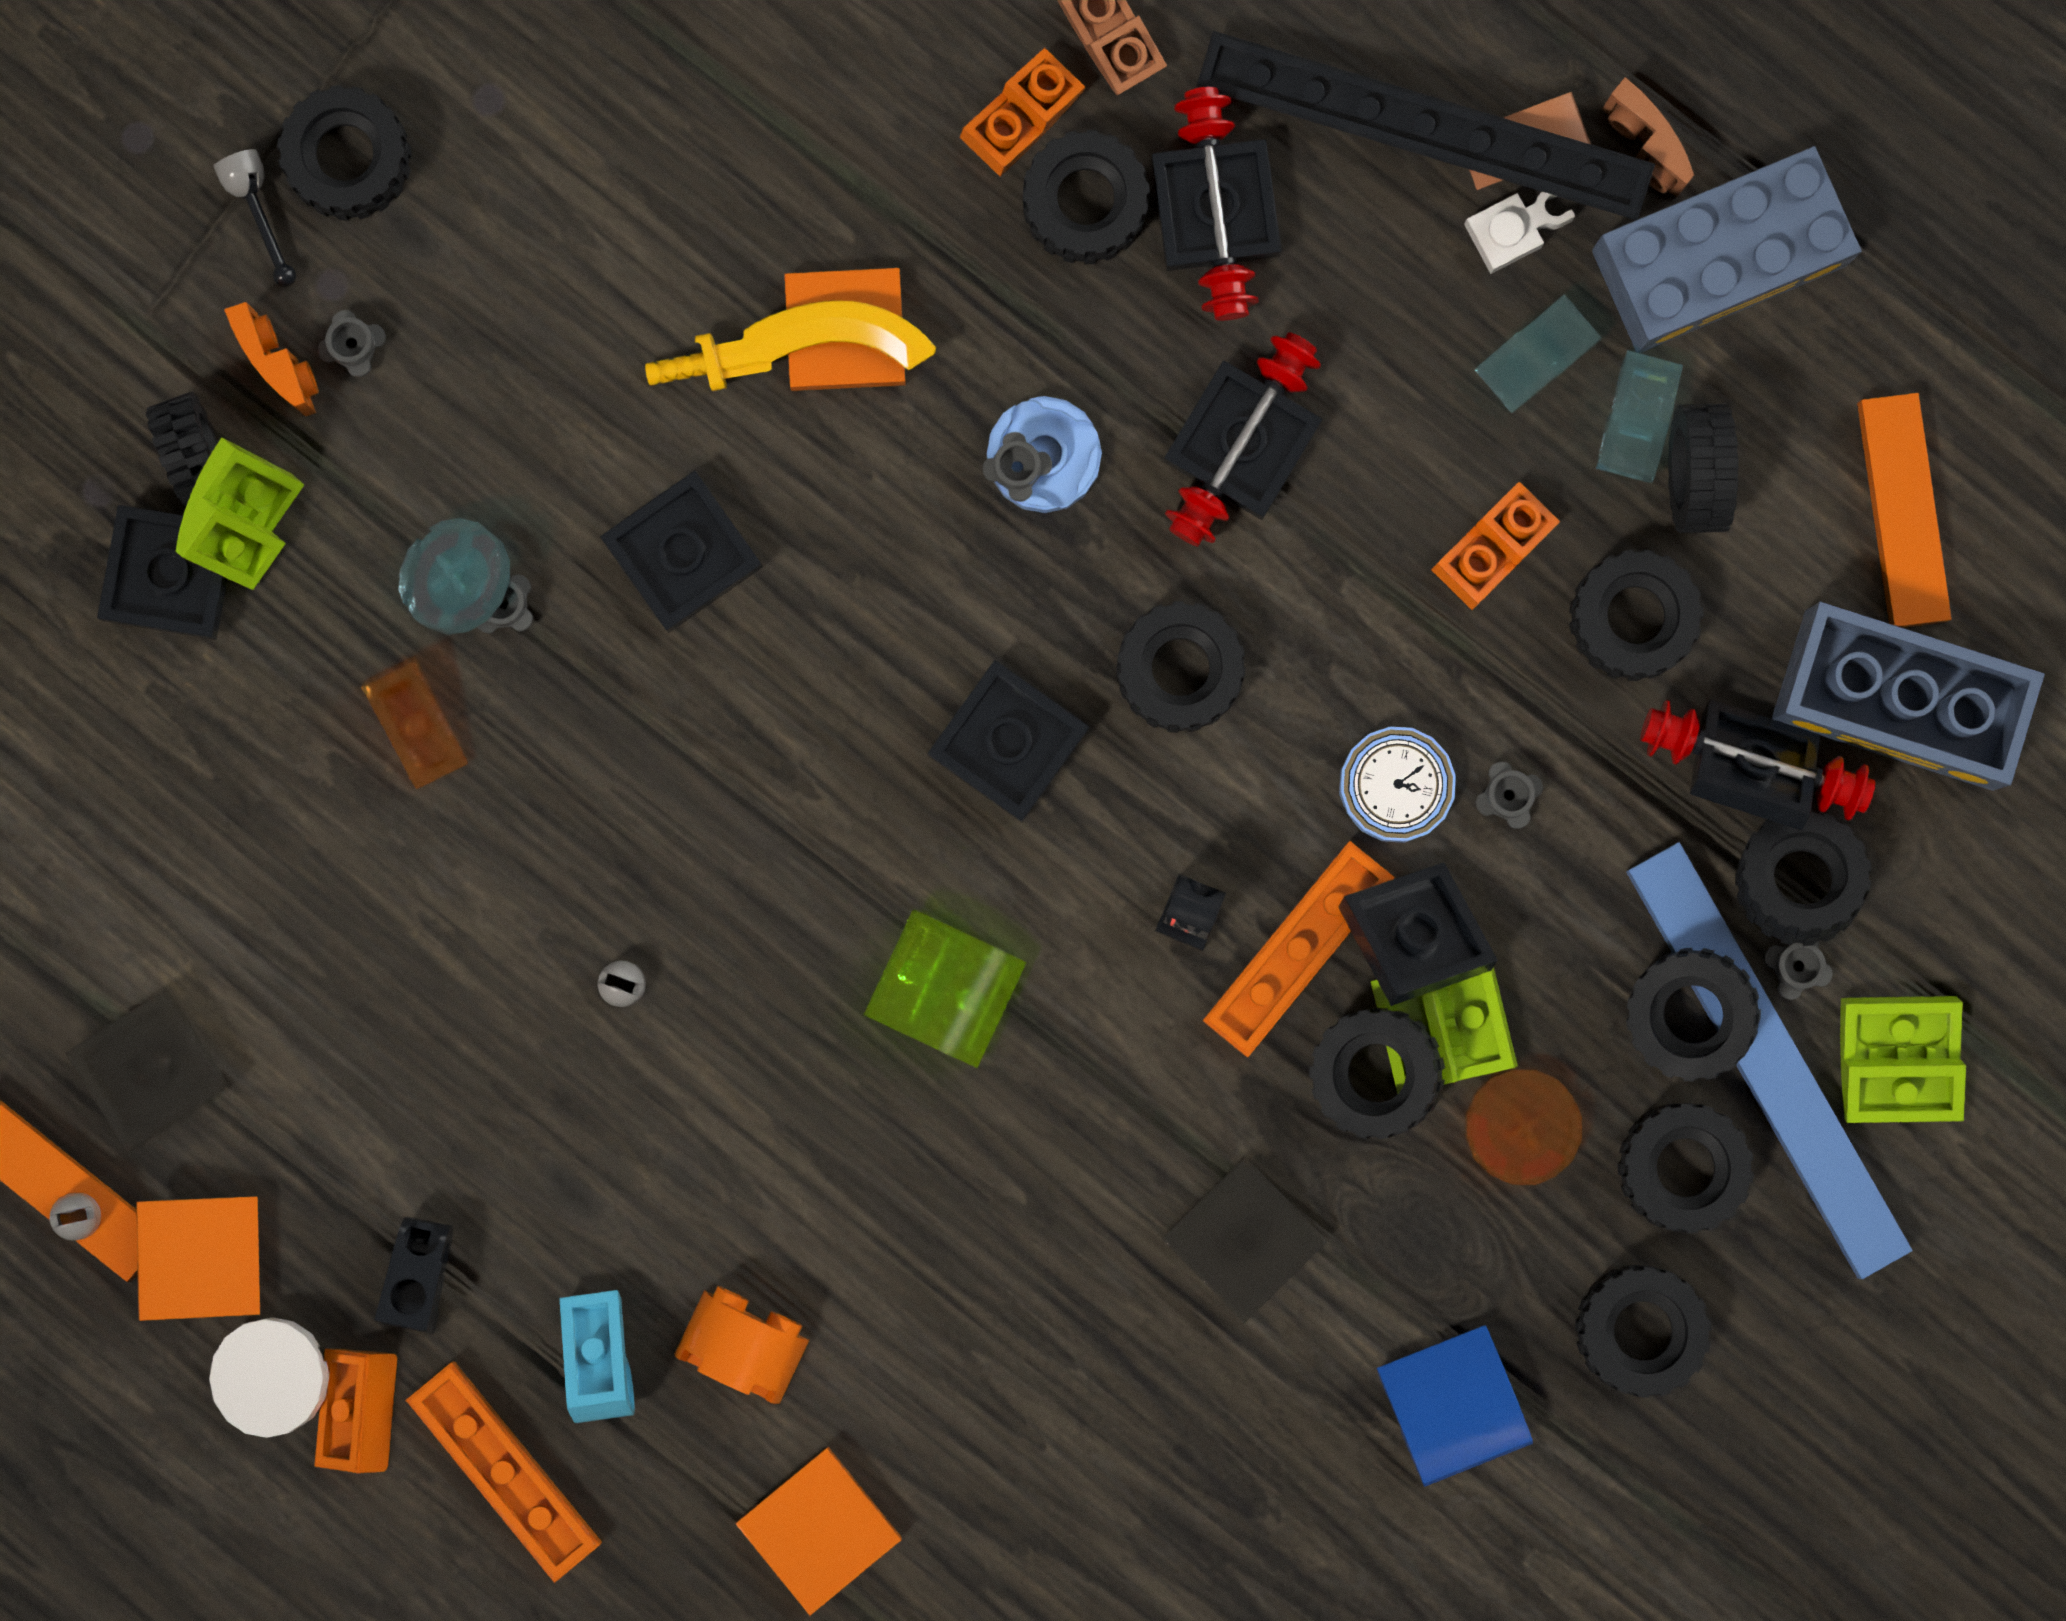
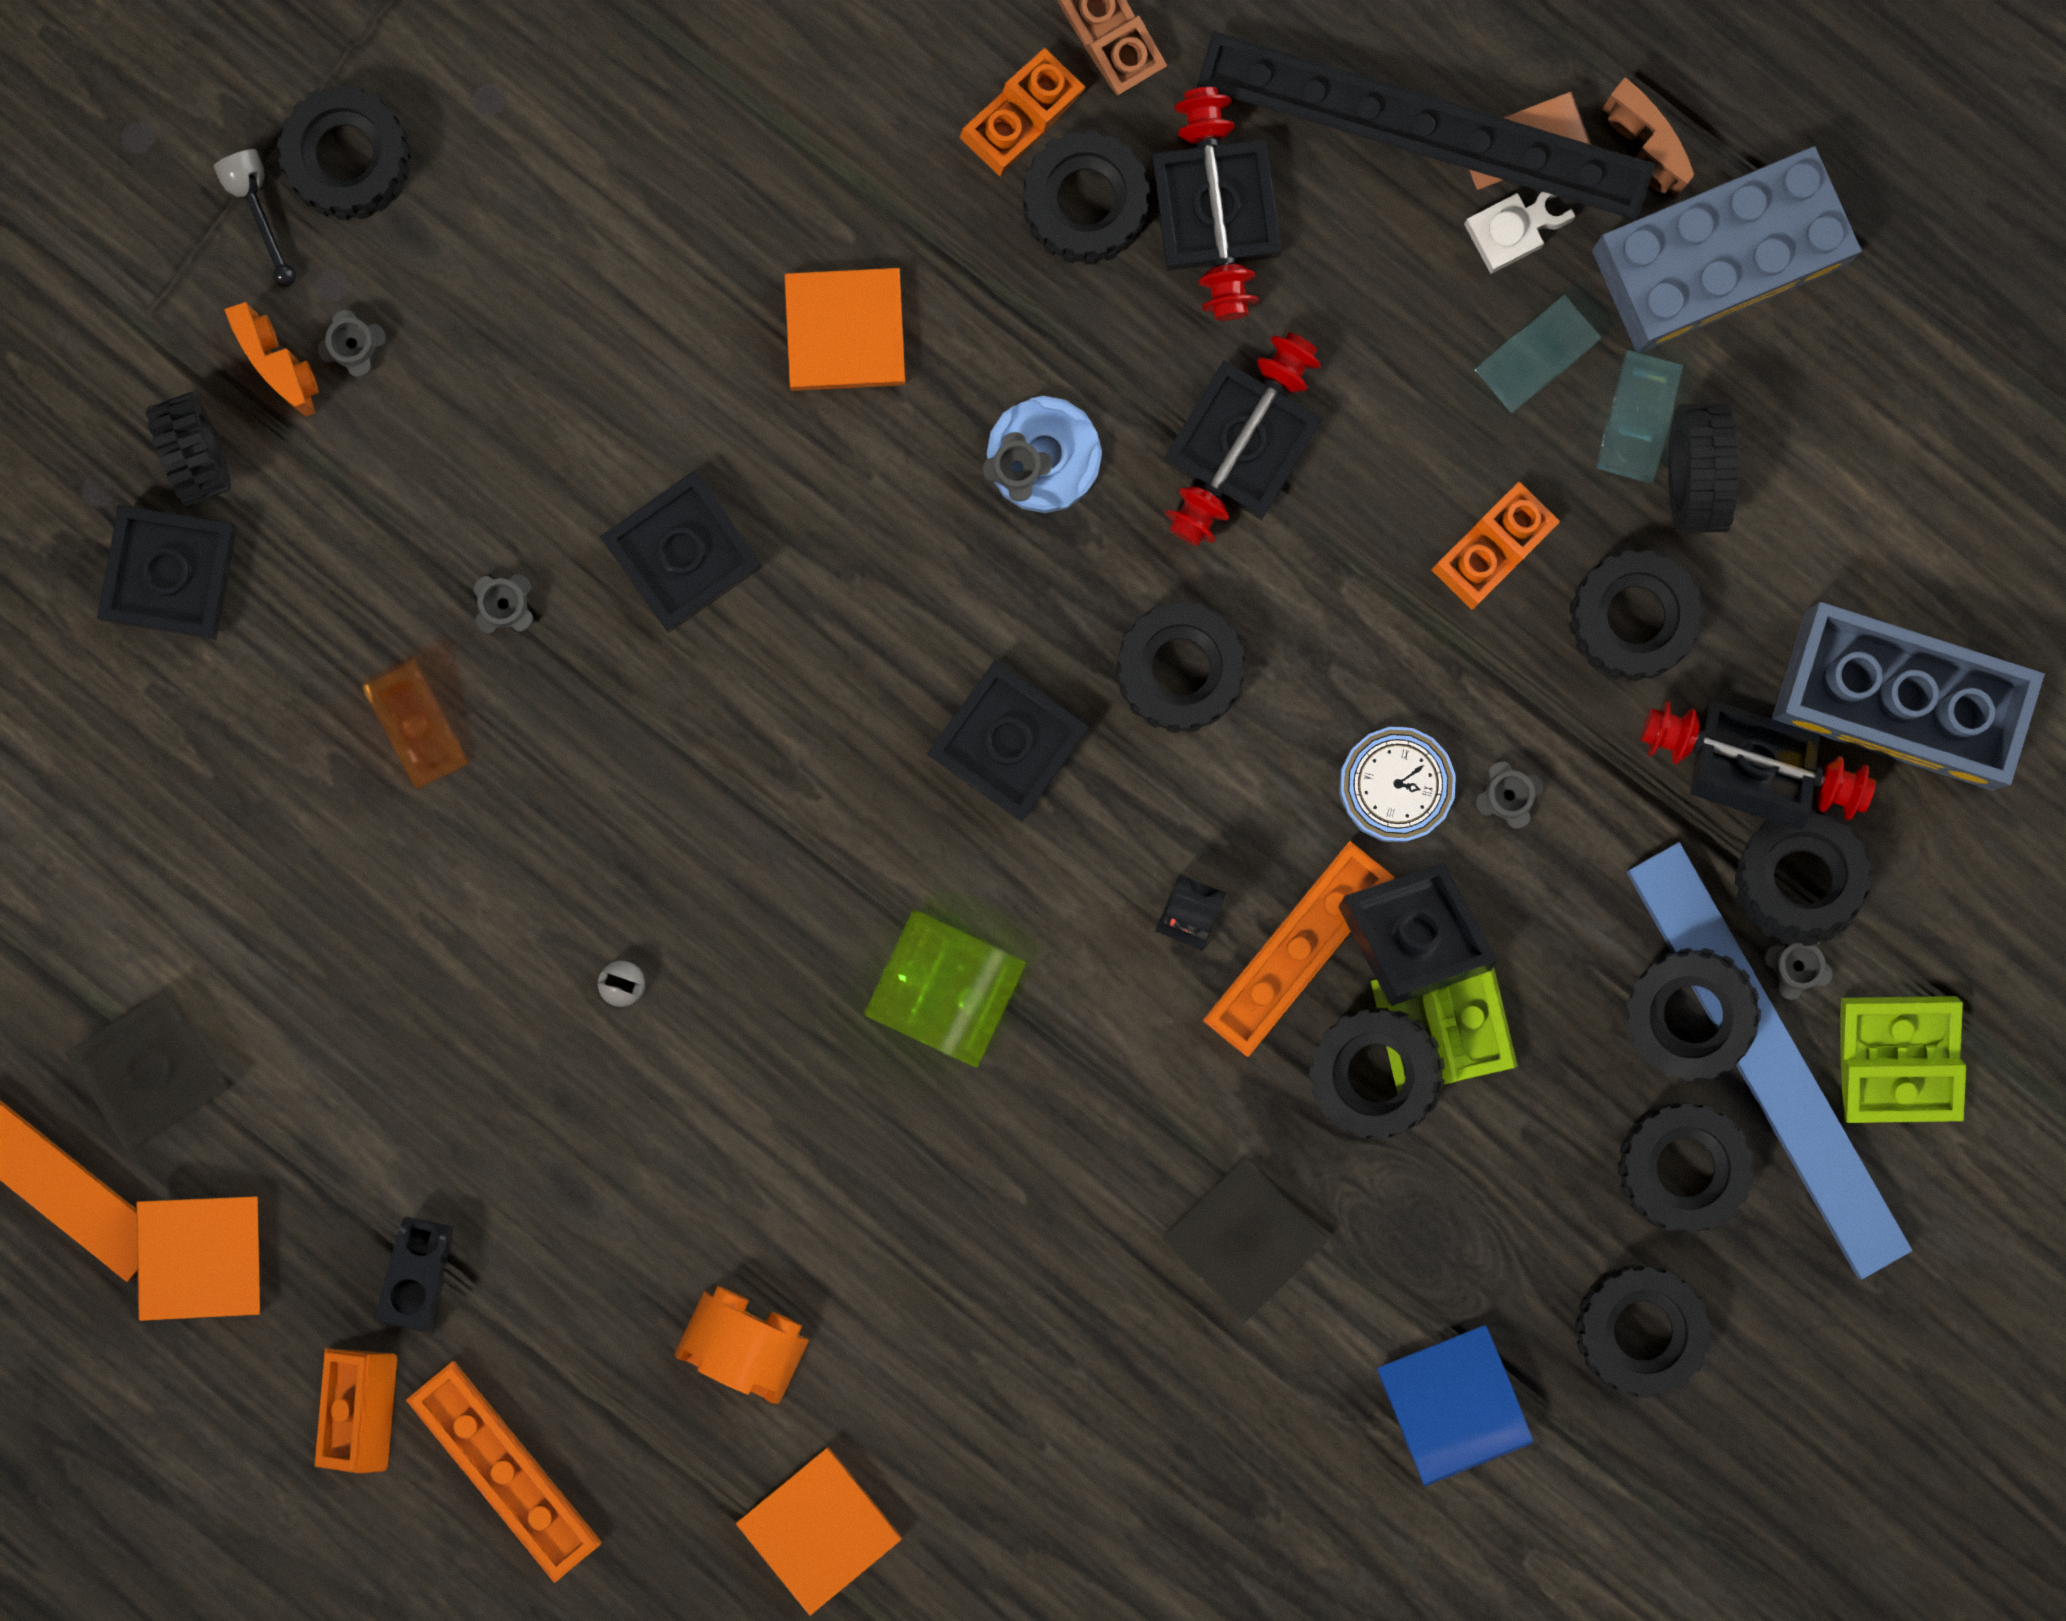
light grey hinge [50,1193,101,1241] -> none
lime slope [176,437,305,590] -> none
white tile [209,1317,330,1438] -> none
clear light blue tile [399,518,510,635] -> none
medium azure plate [559,1290,635,1423] -> none
yellow sword [645,300,936,391] -> none
clear orange tile [1465,1070,1582,1185] -> none
orange tile [1857,393,1952,628] -> none

